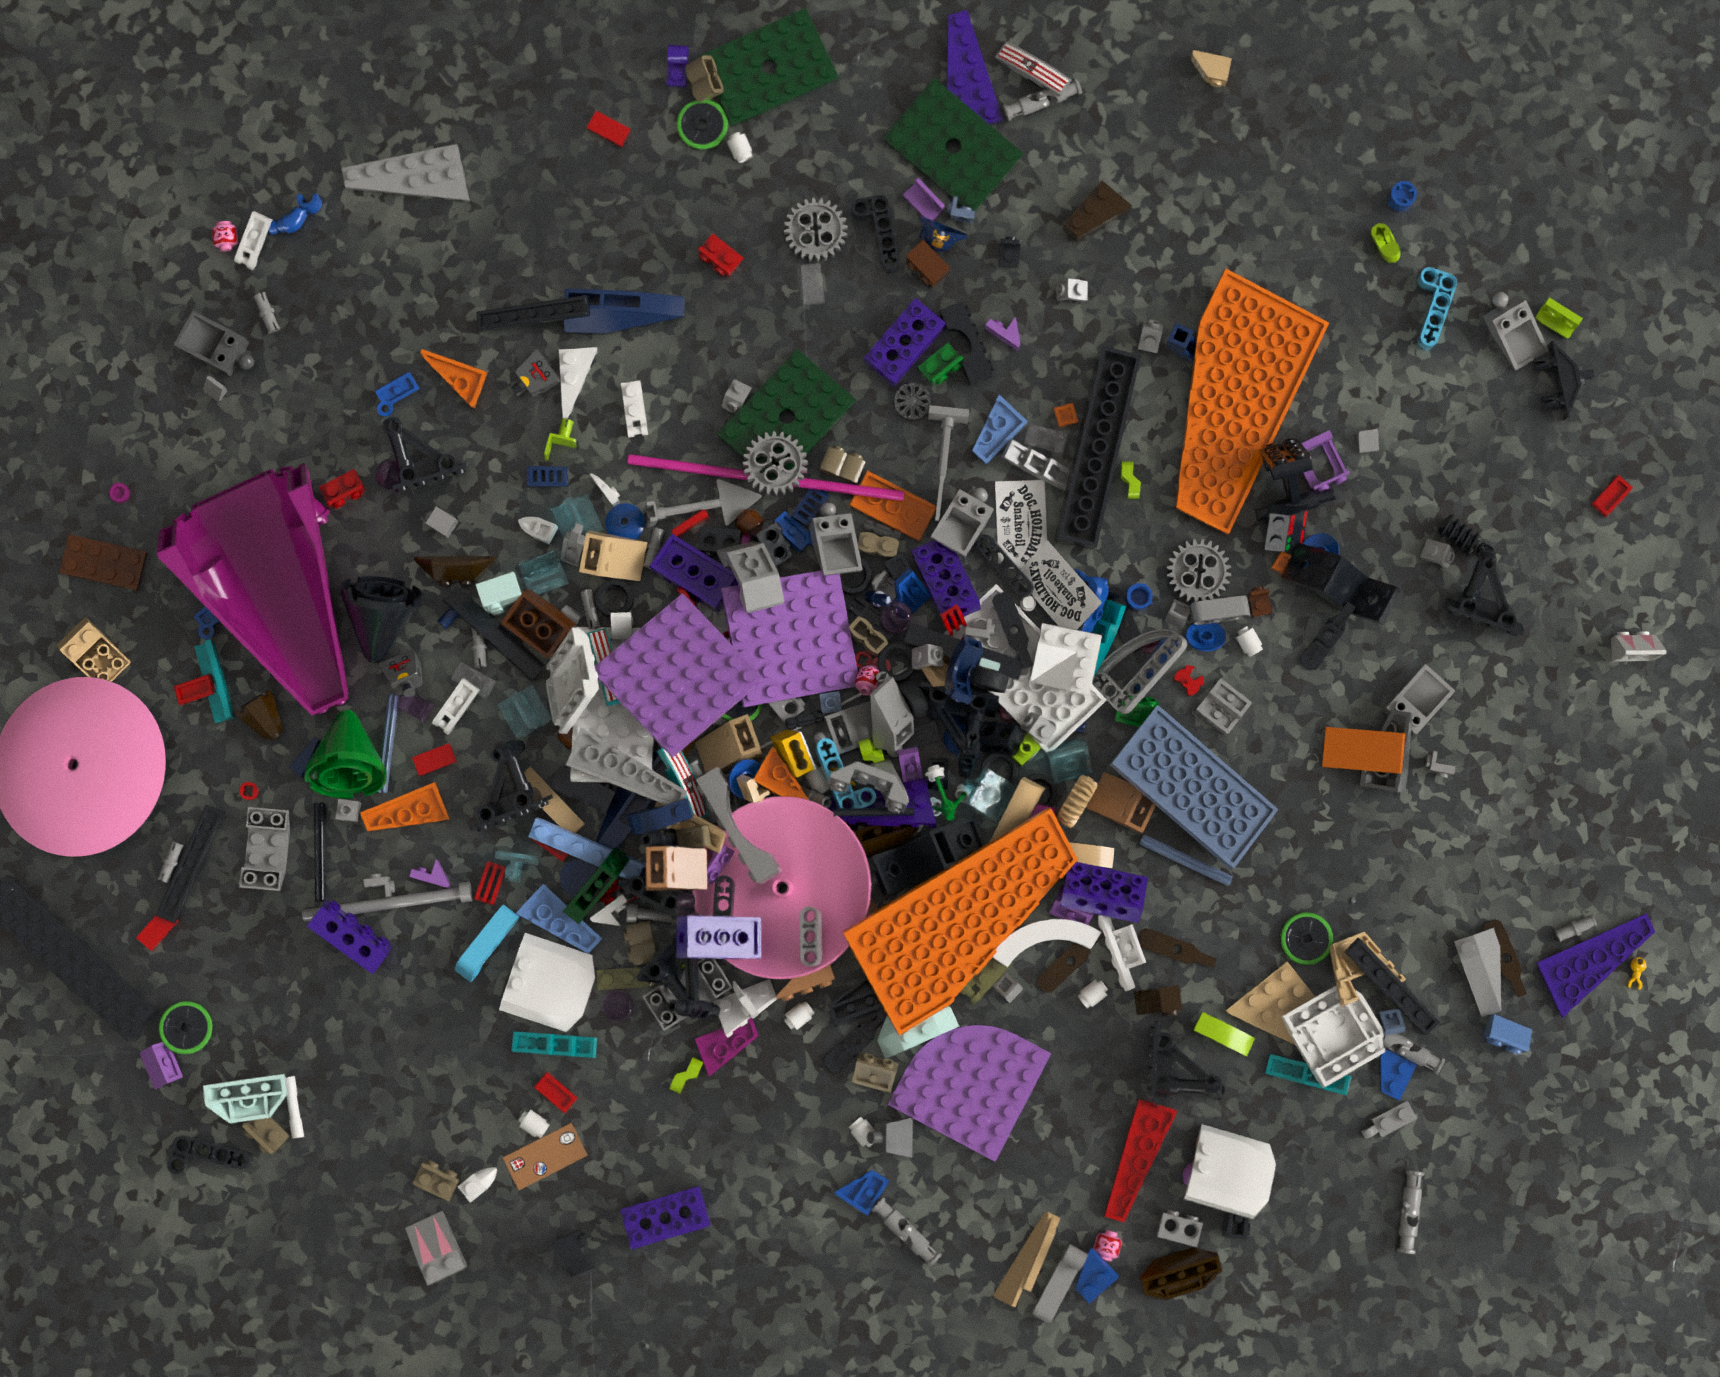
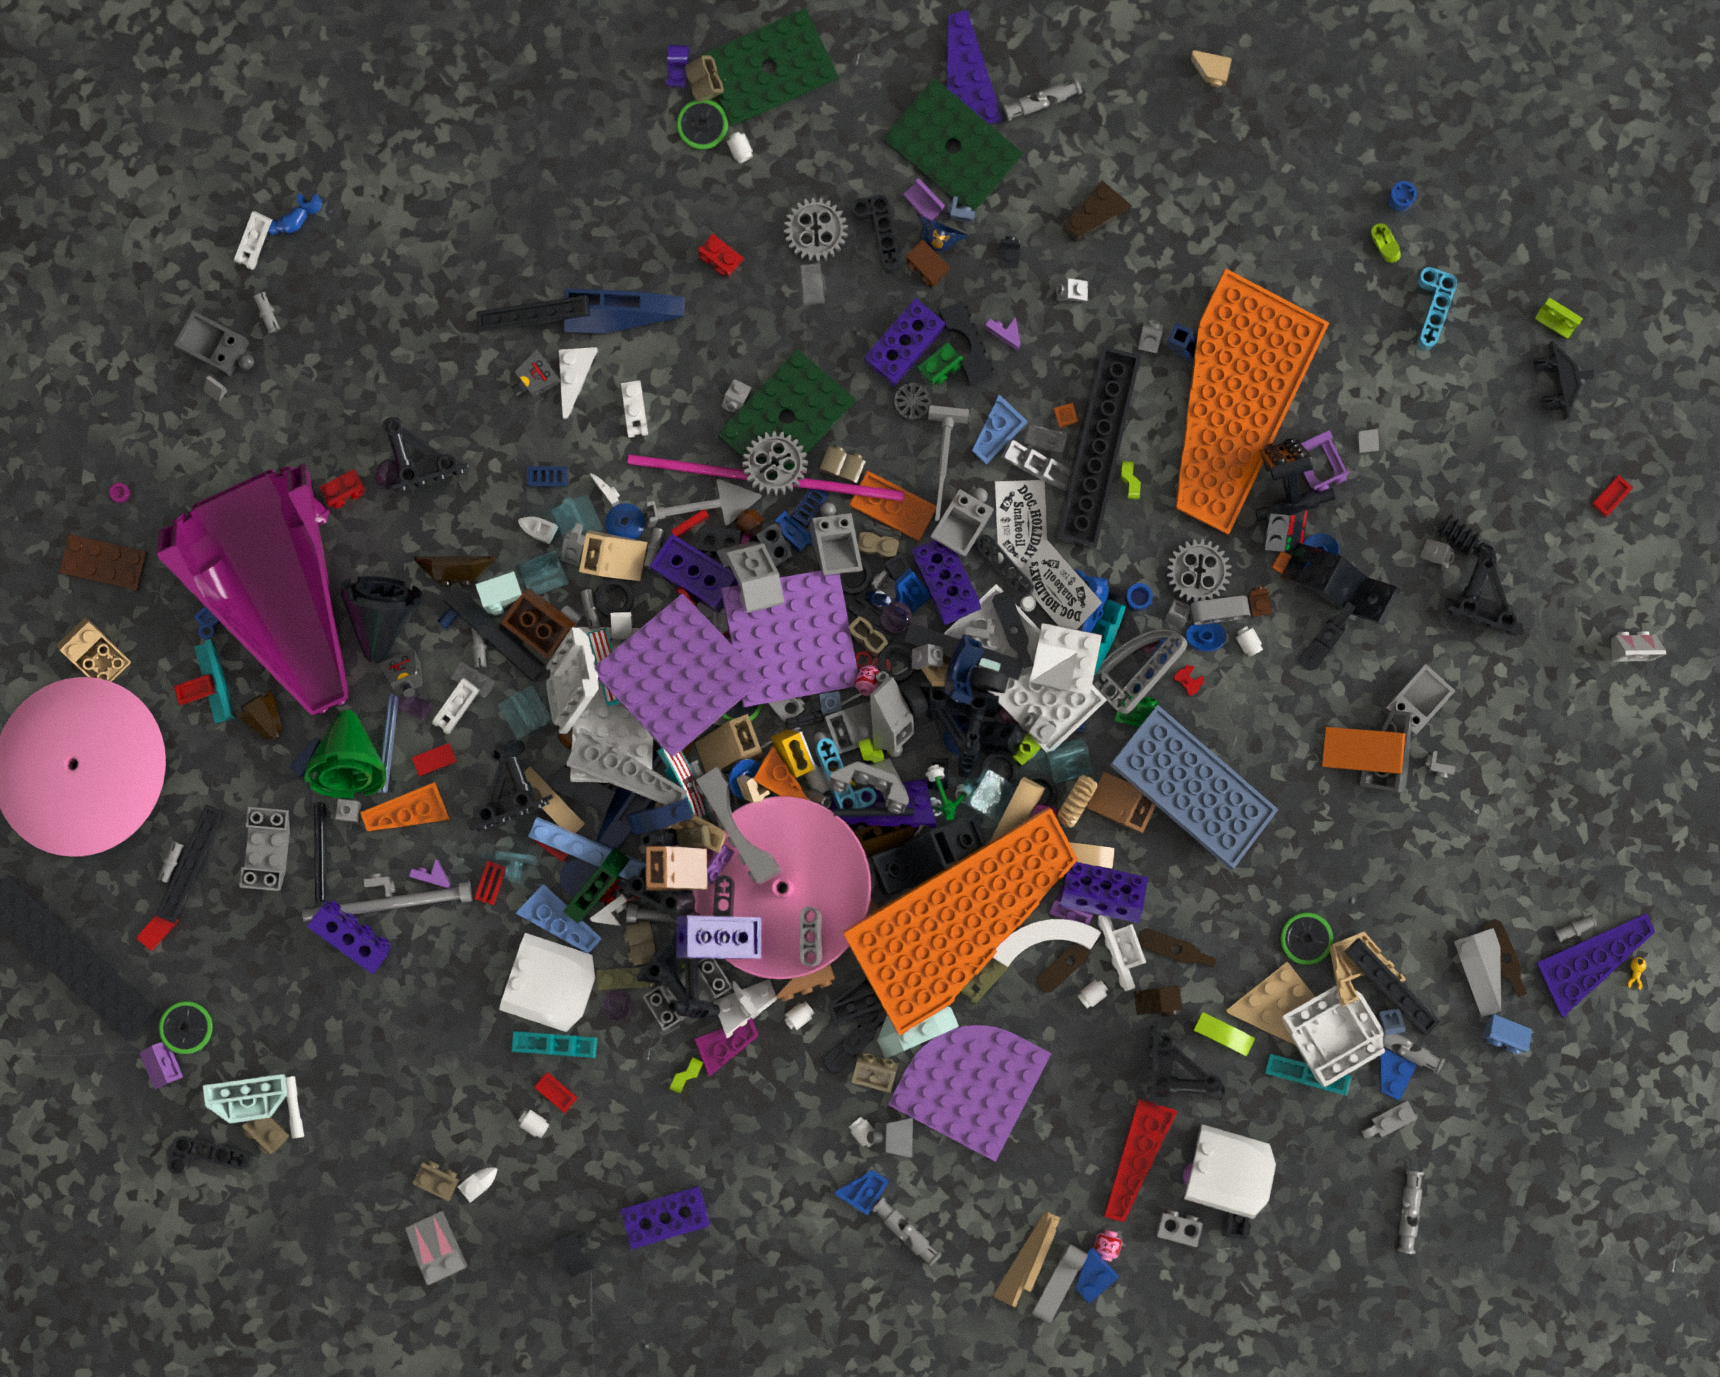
bright pink head [212,221,238,252] -> none
red bush [239,782,259,800] -> none
light grey wing [342,144,470,202] -> none
blue hinge [375,371,419,416] -> none
orange wing [420,349,488,409] -> none
light grey brick [425,507,458,539] -> none
medium azure beam [455,904,520,982] -> none
medium nougat sticker [503,1123,588,1190] -> none
lime bracket [544,419,576,461] -> none
red tile [587,111,631,147] -> none
medium lavender slope [897,747,923,783] -> none
red tile [940,604,967,636] -> none
light grey slope [992,972,1023,1003] -> none
slope [995,41,1072,97] -> none
sand blue axle [1139,835,1233,886] -> none
dark brown wedge [1140,1247,1222,1300] -> none
light grey slope [1194,678,1252,736] -> none
light grey slope [1483,292,1549,370] -> none

